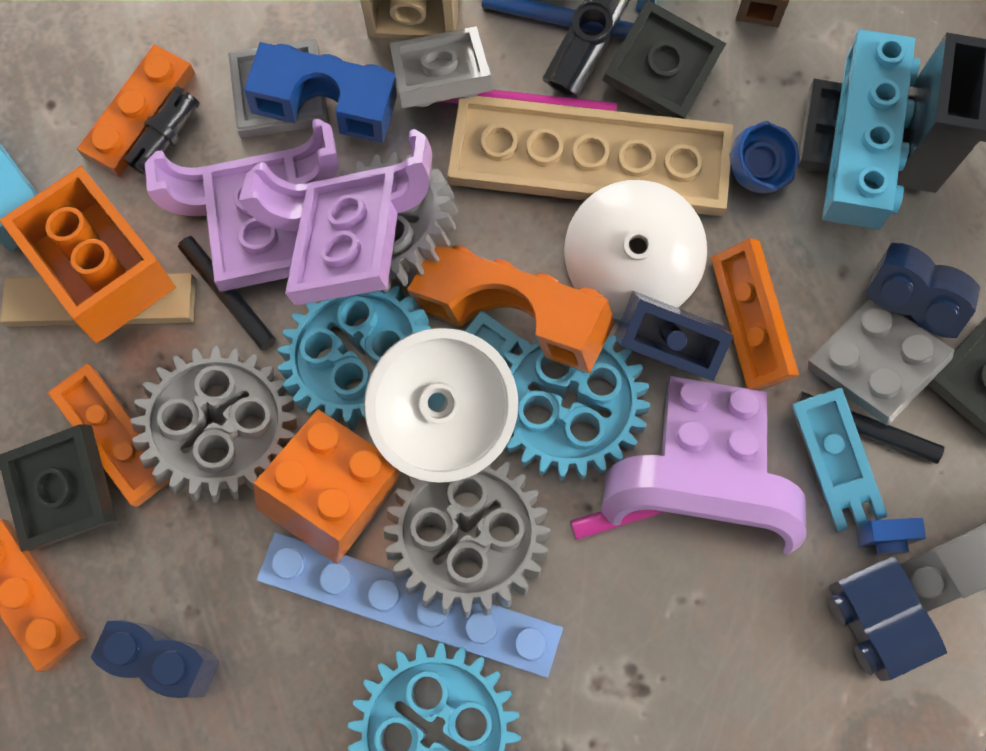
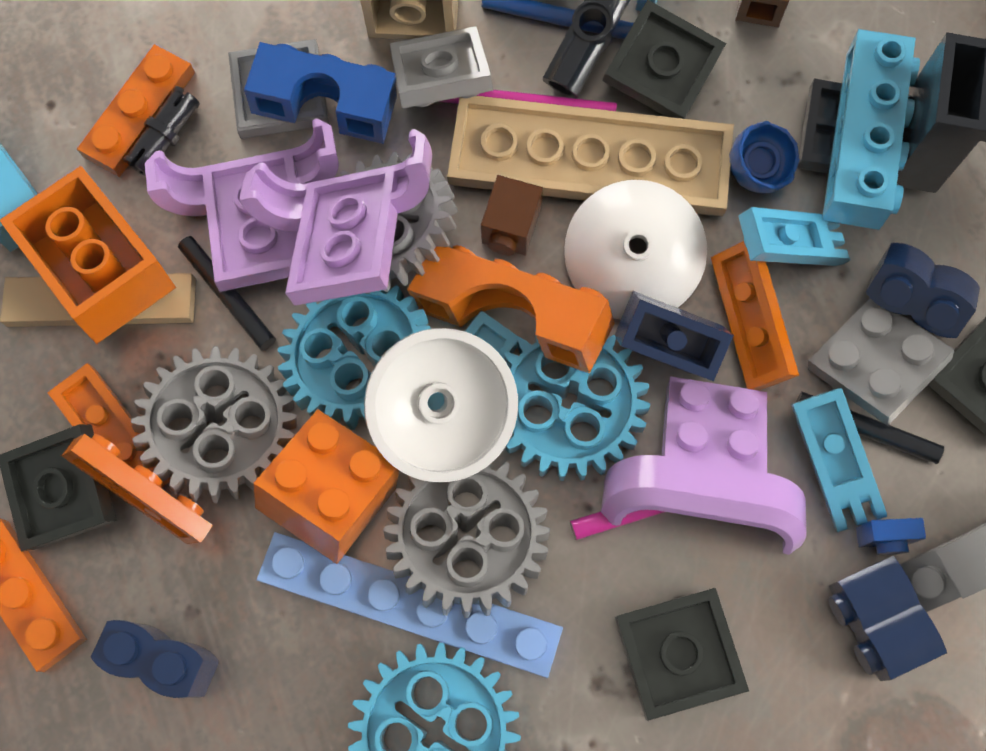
none -> orange plate [61,434,213,544]
none -> reddish brown brick [481,175,543,256]
none -> pearl dark grey plate [615,588,749,721]
none -> medium azure hinge [738,207,850,266]

